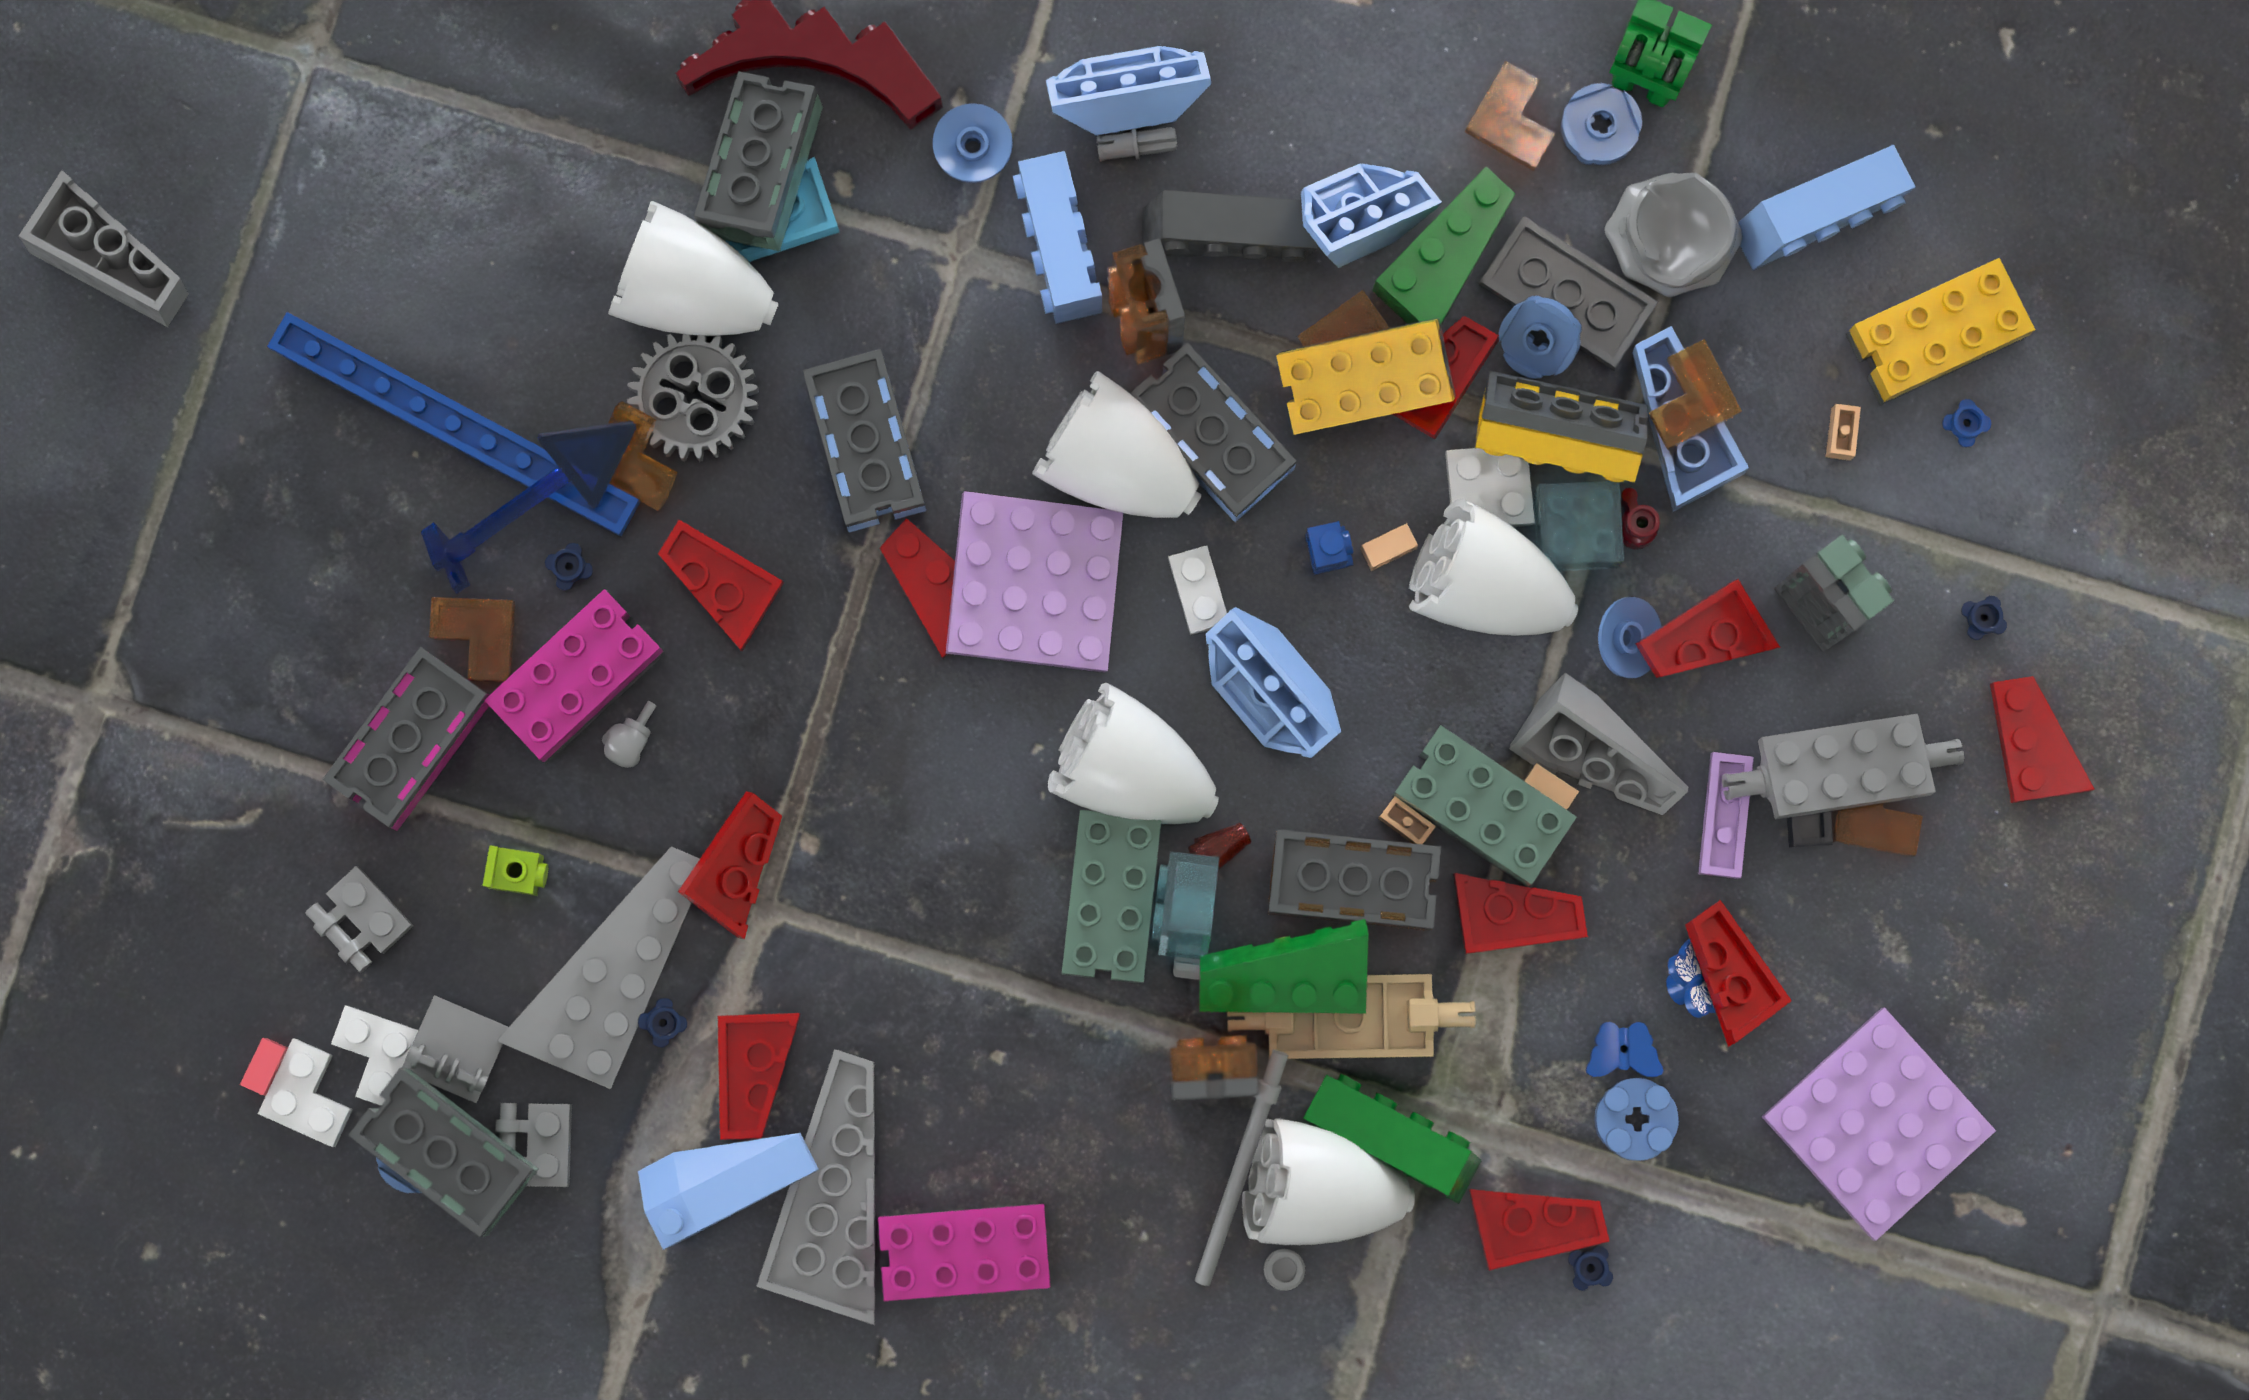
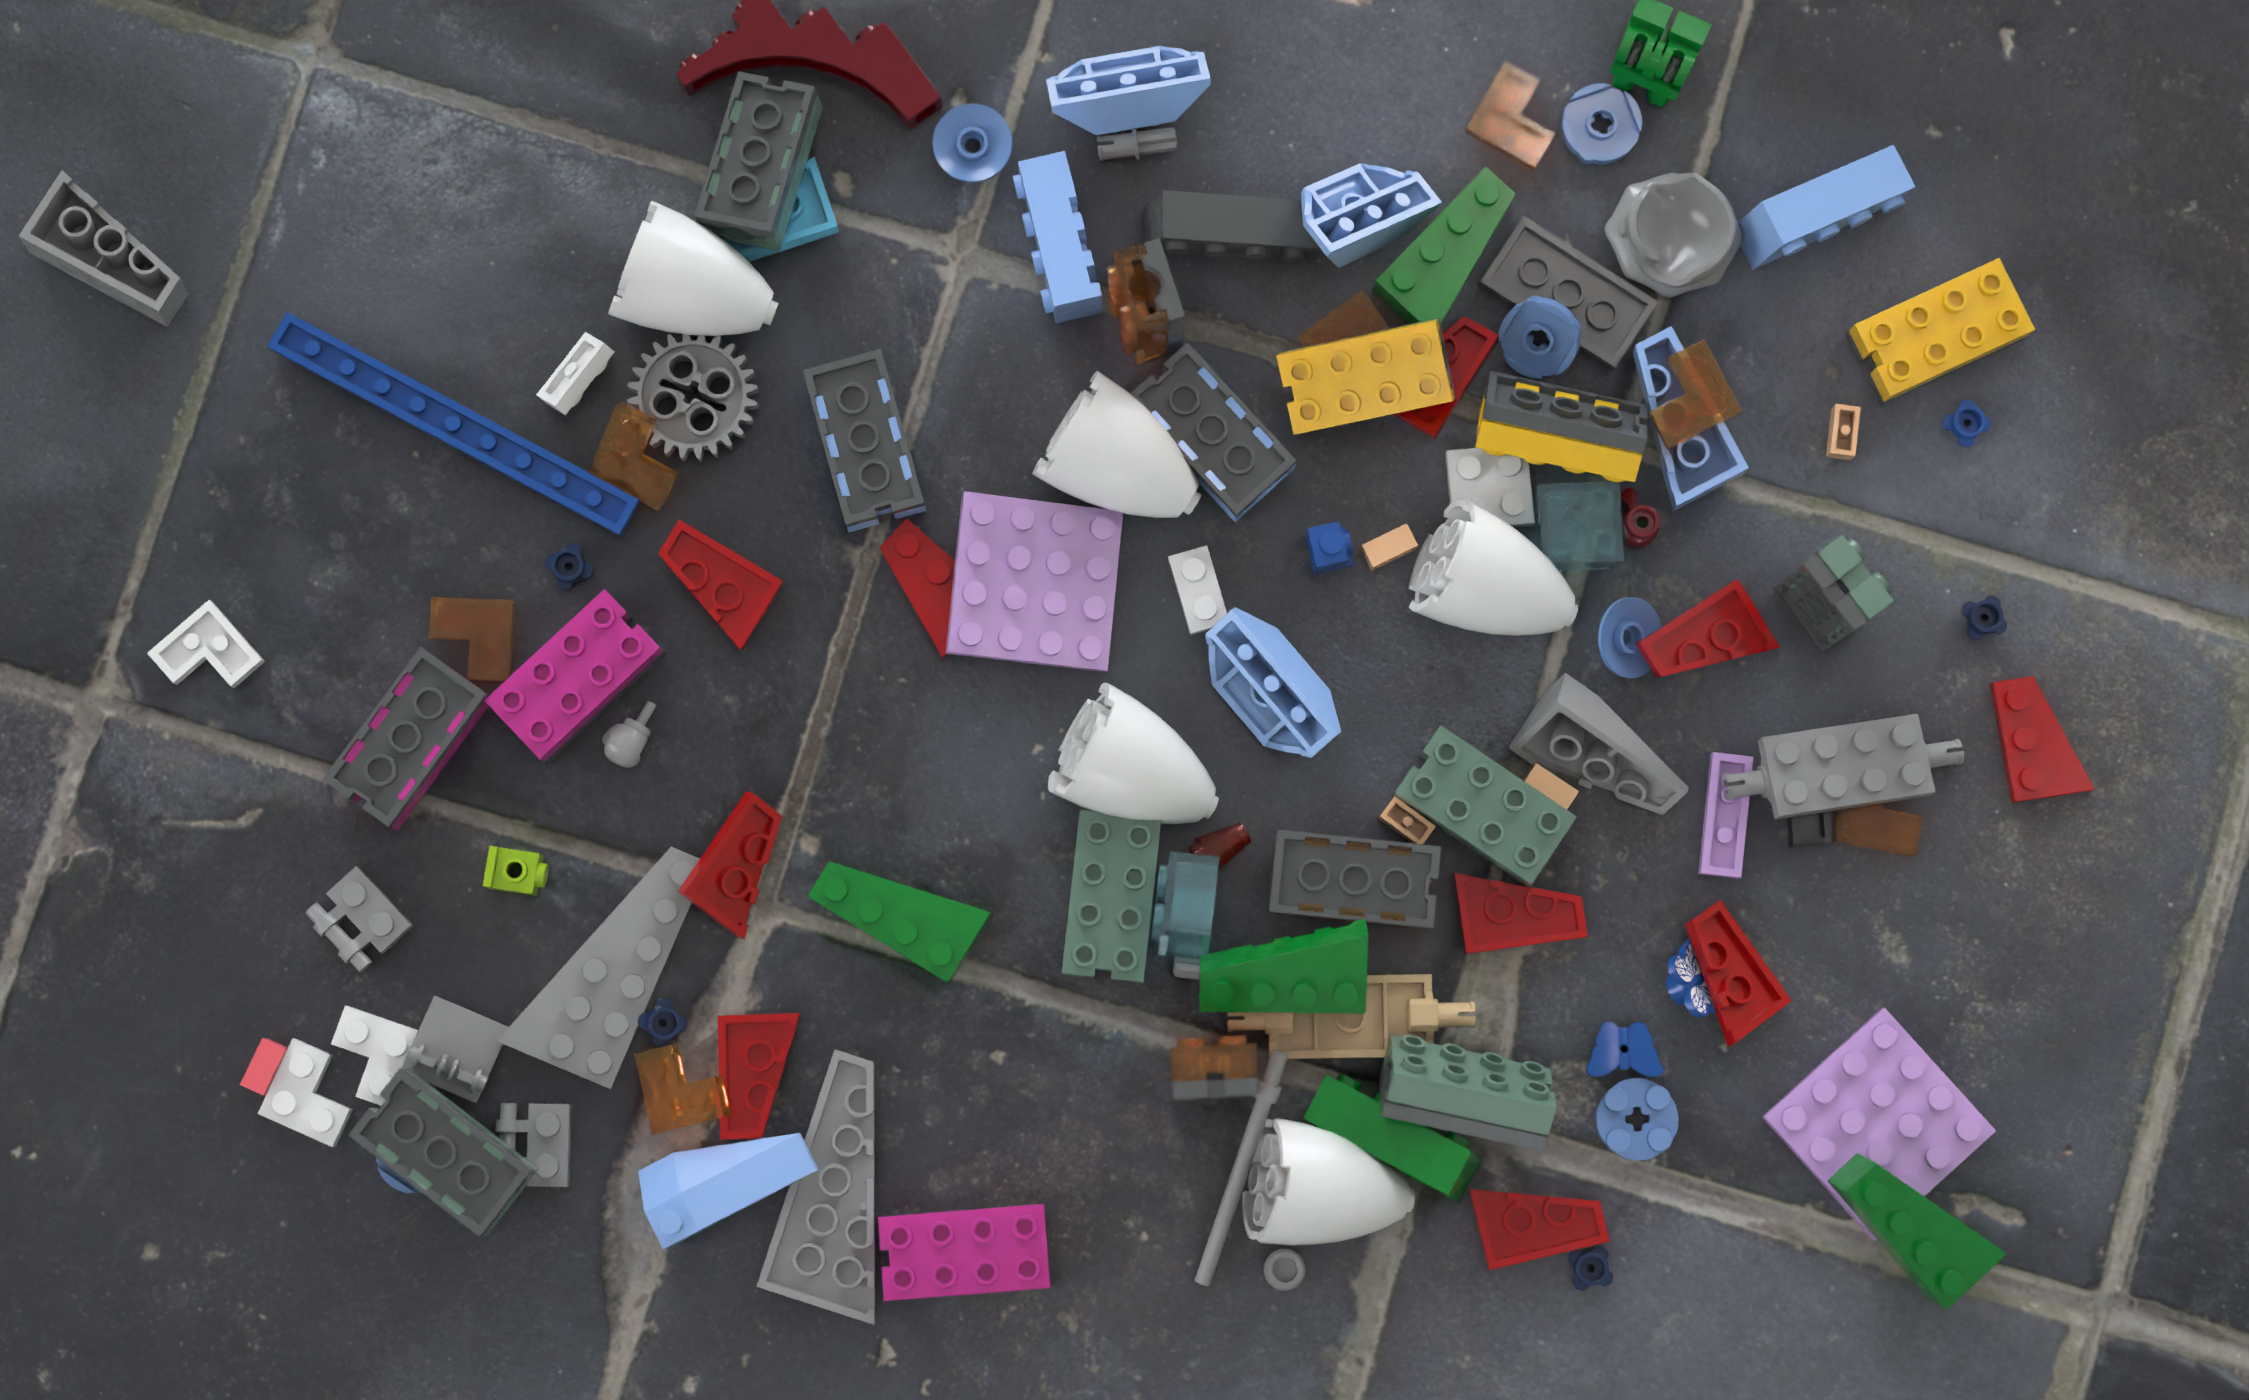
clear blue piece [421,421,636,594] -> none
none -> white plate [147,600,265,688]
none -> white plate [536,332,614,415]
none -> clear orange plate [634,1044,731,1134]
none -> green wedge [808,861,992,985]
none -> sand green piece [1379,1034,1557,1152]
none -> green wedge [1827,1153,2007,1310]

